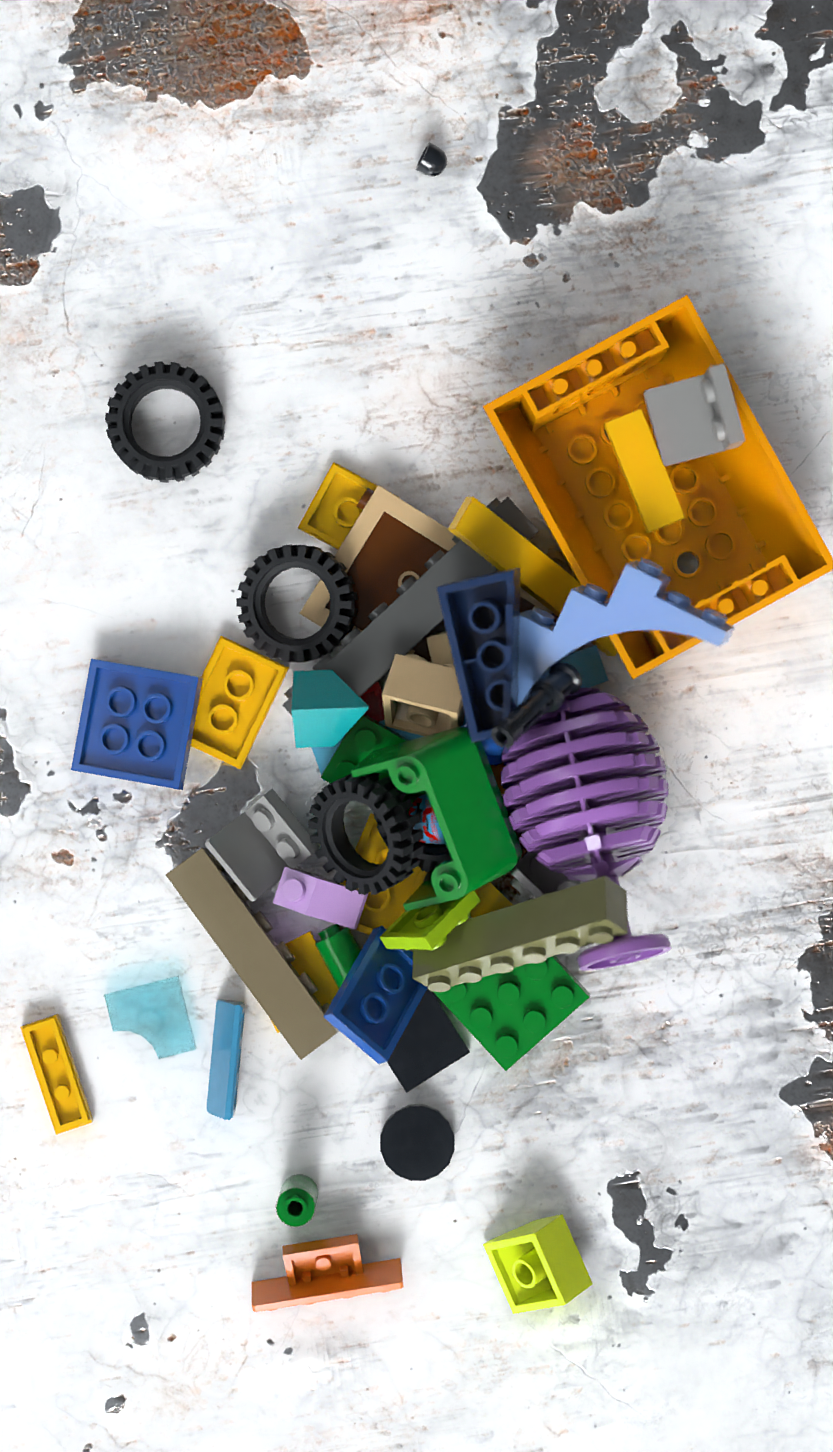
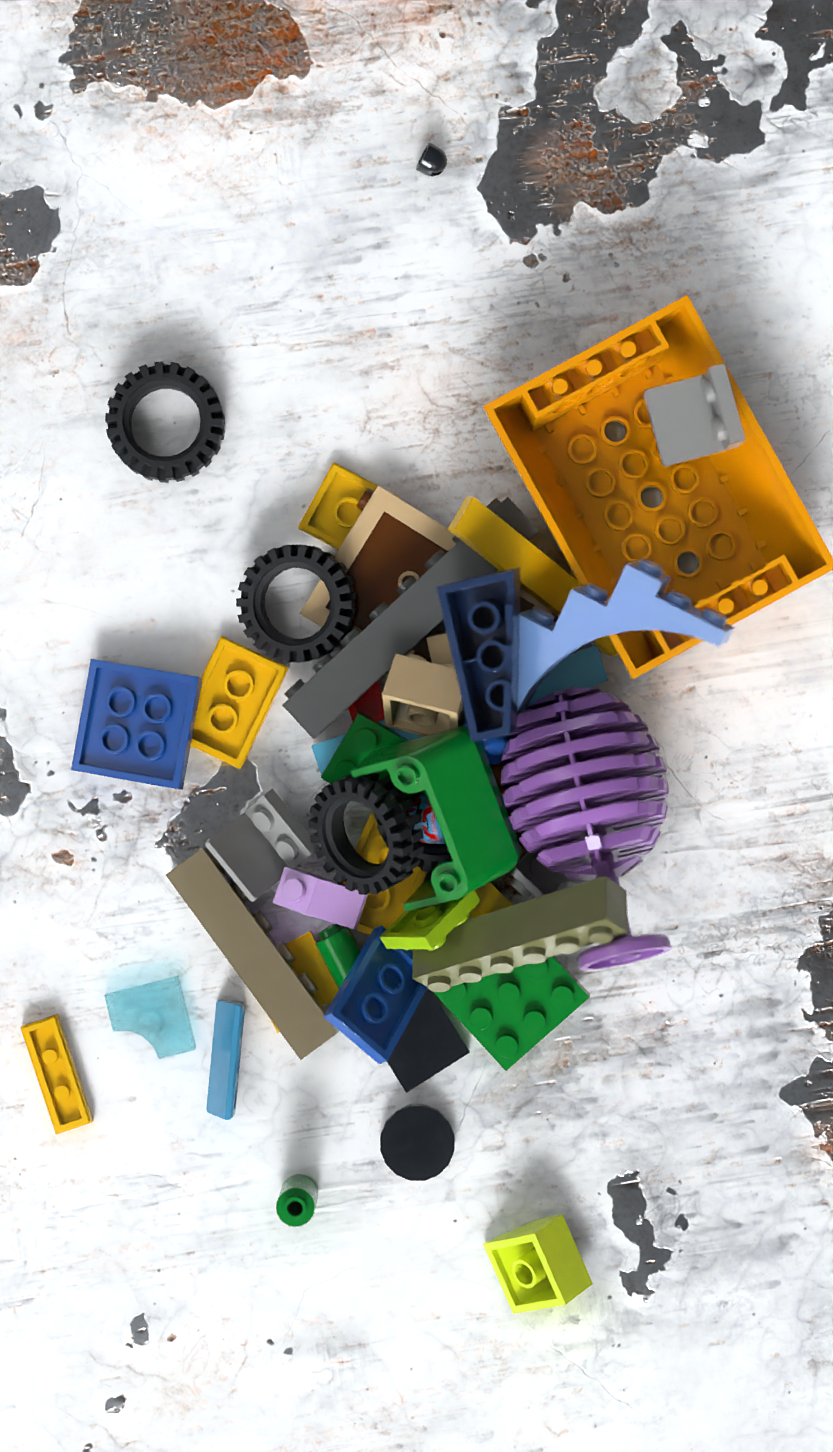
orange bracket [251,1234,404,1312] -> none
teal slope [291,670,369,748] -> none
black pin [491,662,582,749] -> none
yellow tile [604,409,685,534] -> none

